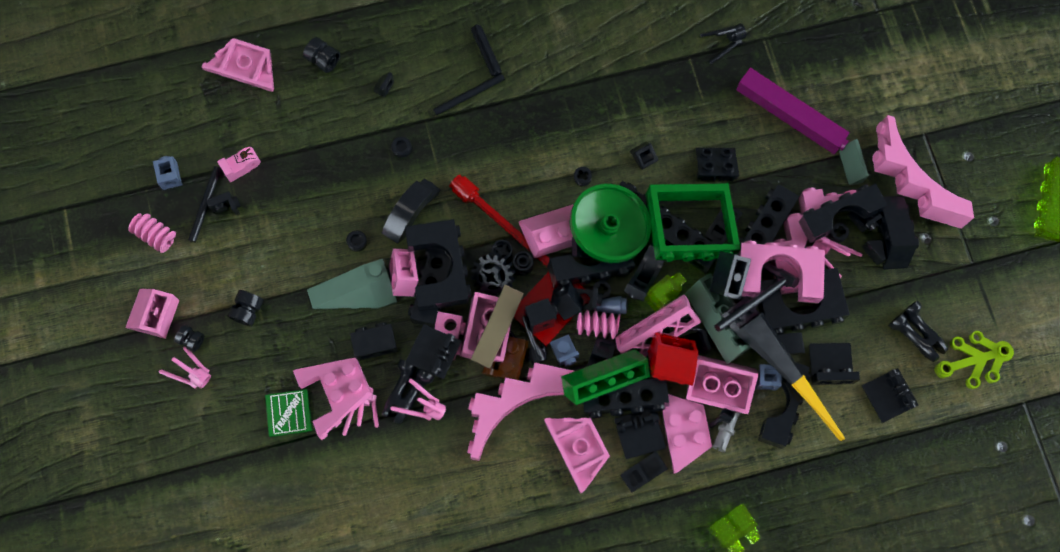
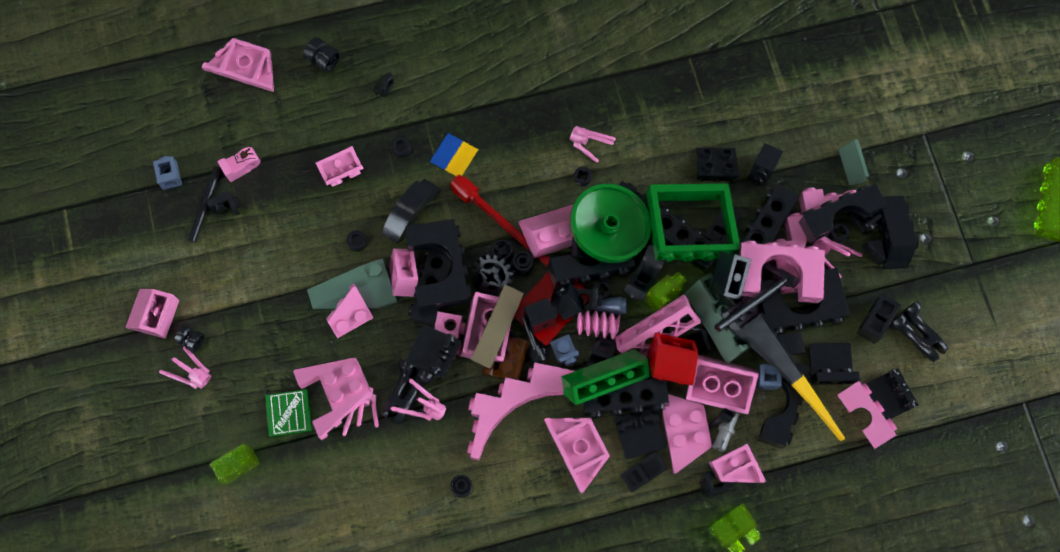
bright pink piece [128,213,176,253] -> none
black wheel [227,290,264,327] -> none
black brick [350,322,398,361] -> none
black bar [433,73,505,116] -> none
black axle [471,24,502,77] -> none
black slope [630,142,659,170] -> none
black plant [700,23,746,64] -> none
magenta brick [736,68,850,155] -> none
bright pink arch [872,115,974,228] -> none
lime plant [934,331,1014,389] -> none
none -> clear neon green hips [210,443,260,485]
none -> bright pink bracket [316,146,363,187]
none -> bright pink wing [326,283,373,338]
none -> sticker [430,133,478,176]
none -> black wheel [451,475,473,498]
none -> bright pink plant [570,126,616,163]
none -> black bracket [699,472,731,496]
none -> bright pink wing [709,444,766,483]
none -> black brick [748,143,783,186]
none -> bright pink arch [838,381,897,449]
none -> black brick [856,294,901,344]

